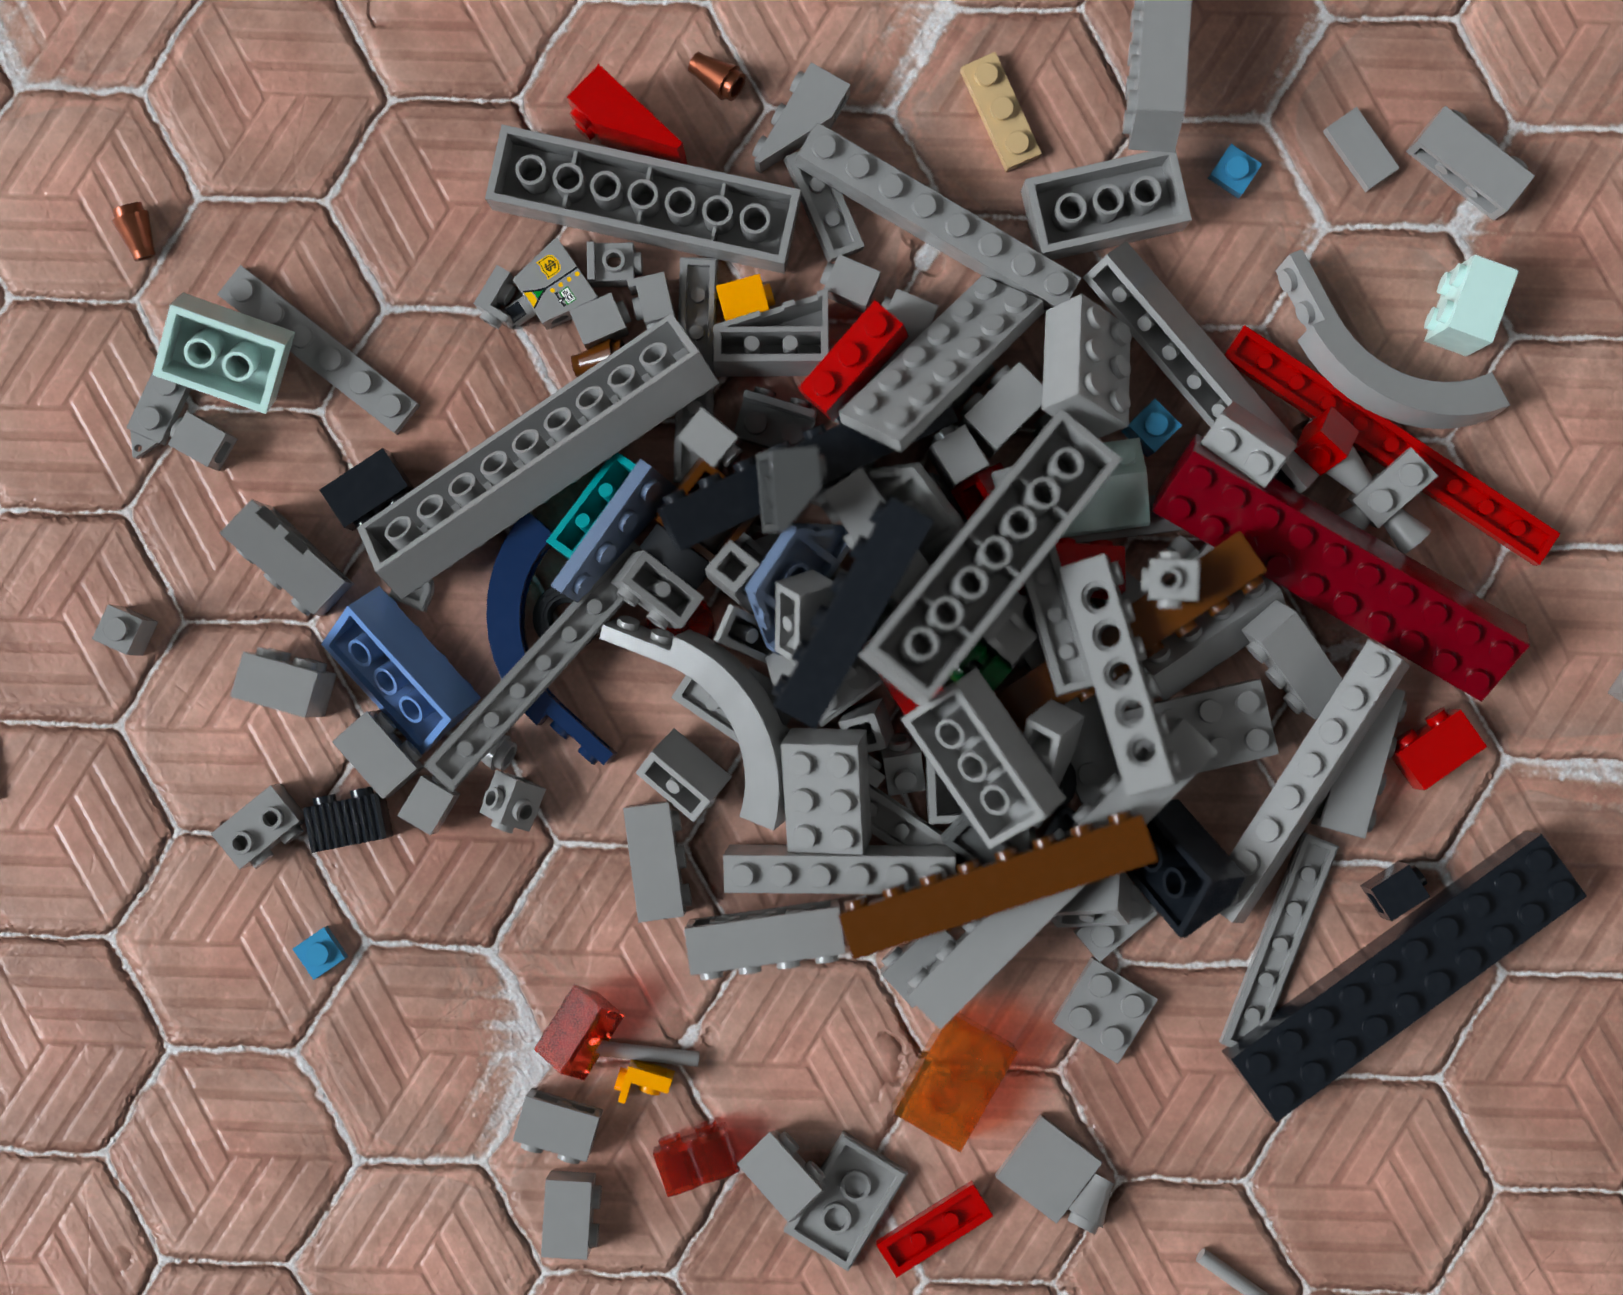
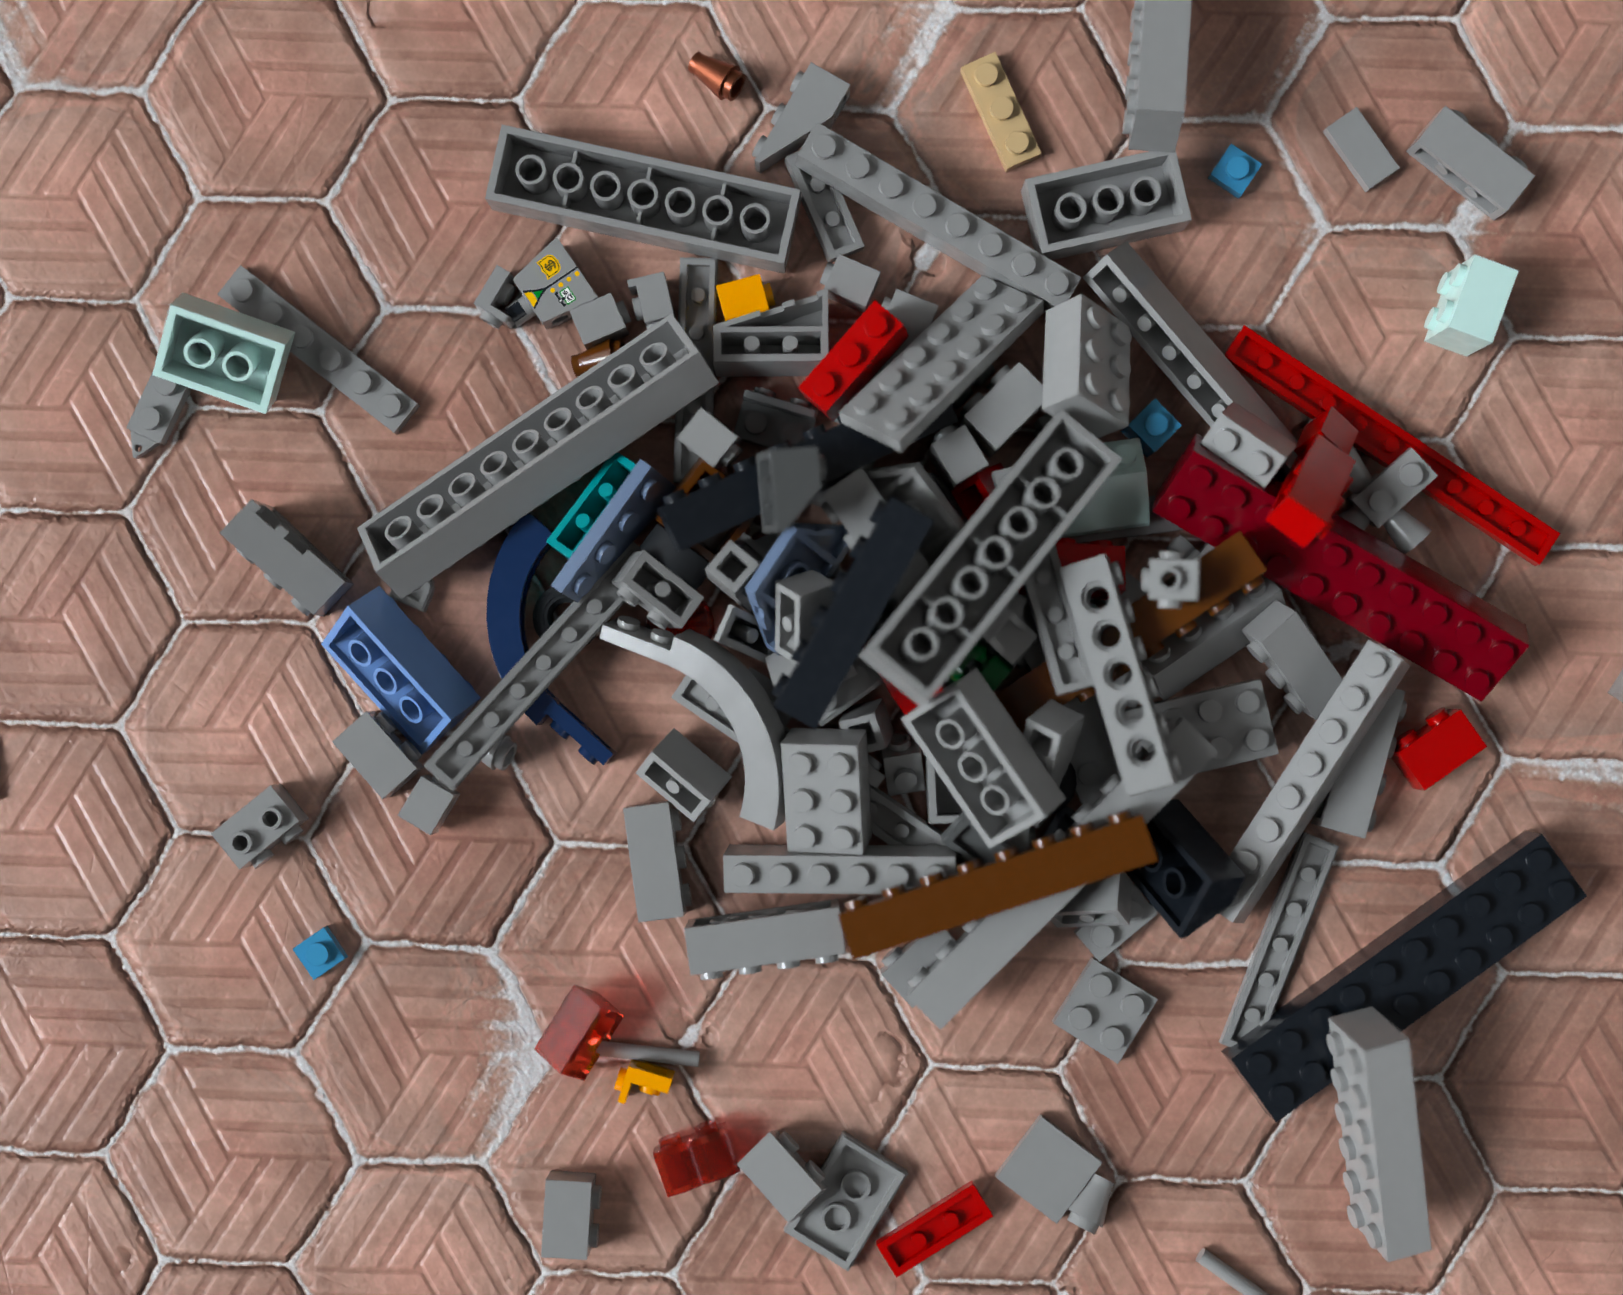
light grey brick [92,604,158,656] -> none
copper cone [112,202,157,261] -> none
light grey brick [168,412,237,471] -> none
light grey brick [230,647,337,718] -> none
black brick [303,787,393,853] -> none
black brick [319,448,414,531] -> none
light grey brick [480,770,546,833] -> none
light grey brick [513,1089,603,1164] -> none
red slope [567,64,688,165] -> none
light grey brick [587,242,643,288] -> none
clear orange brick [892,1012,1018,1152] -> none
light grey arch [1275,249,1510,429] -> none
black brick [1360,861,1430,922] -> none
none -> red brick [1265,434,1356,548]
none -> light grey brick [1327,1006,1432,1262]

